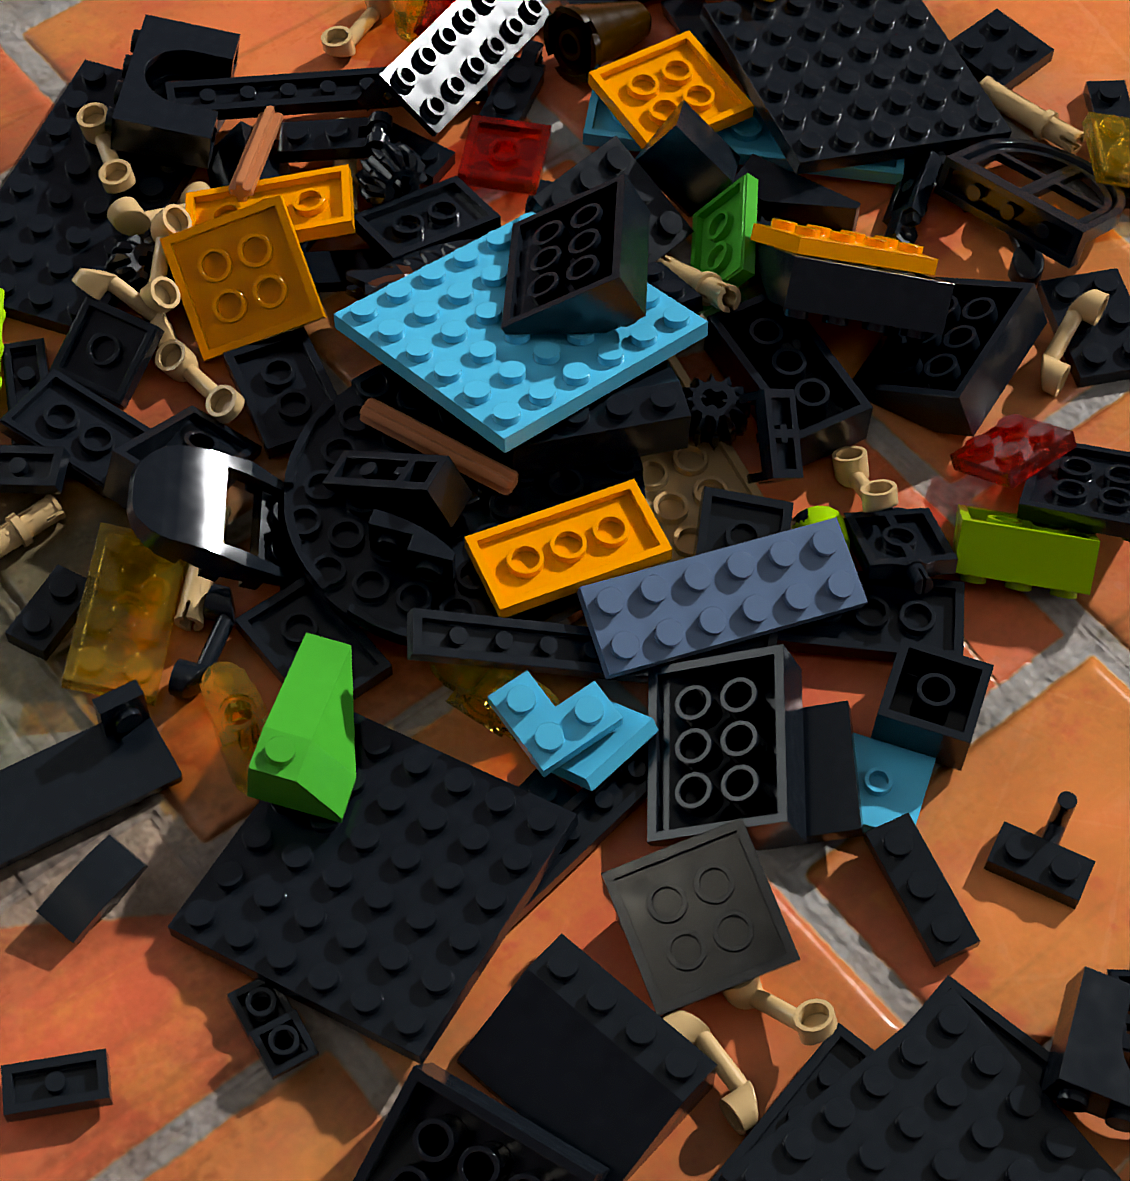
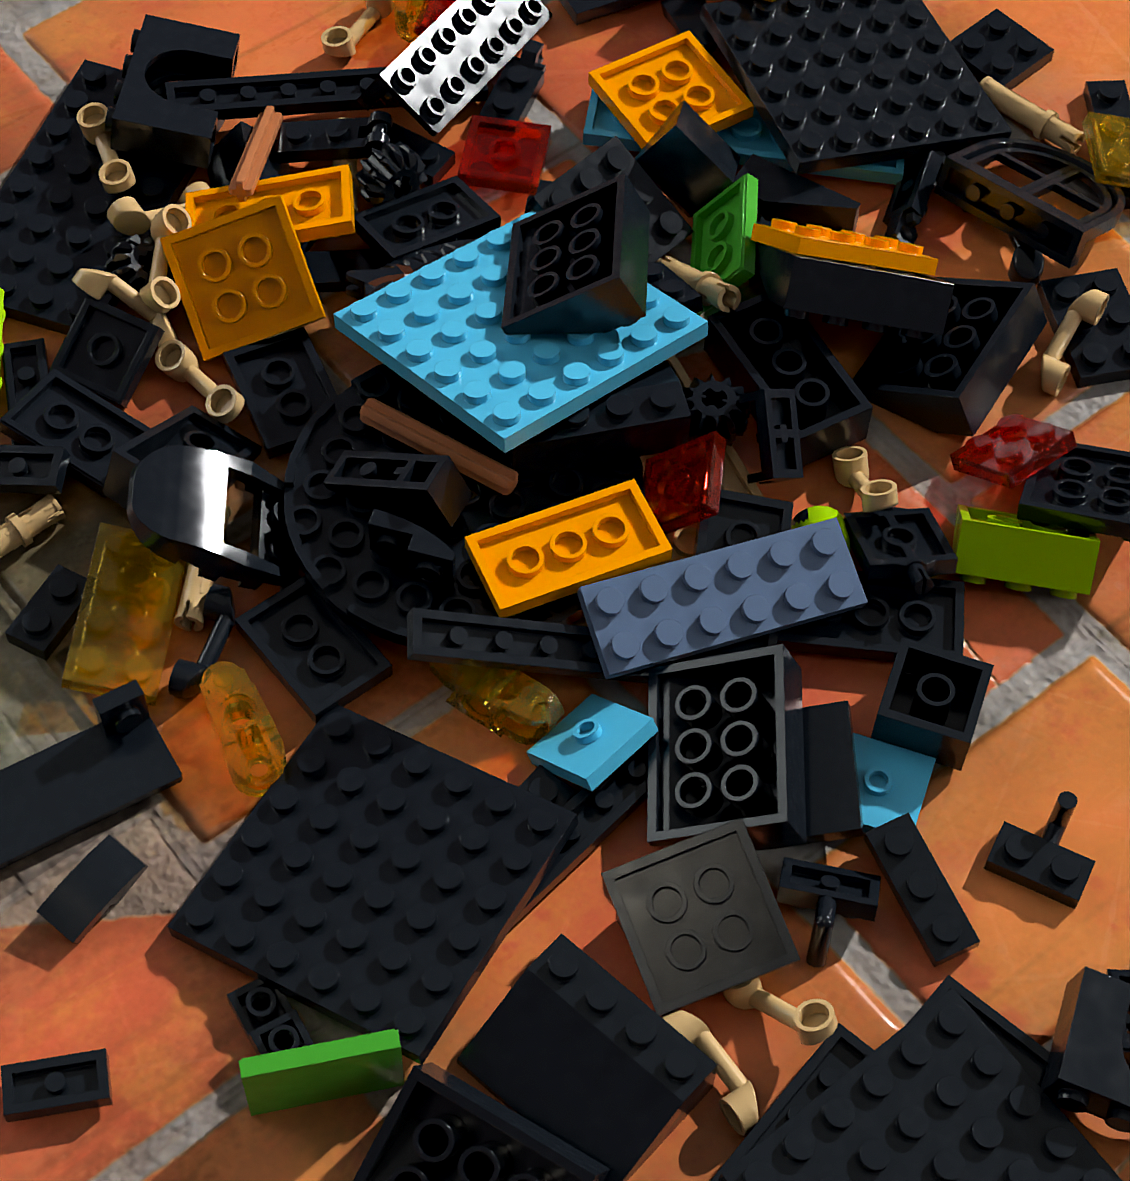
bright green wedge [247,633,356,823] -> none
medium azure plate [488,670,623,777] -> none
dark brown cone [543,1,651,84] -> none
none -> bright green tile [239,1029,405,1116]
none -> clear red plate [644,431,727,535]
none -> black plate [776,857,881,968]

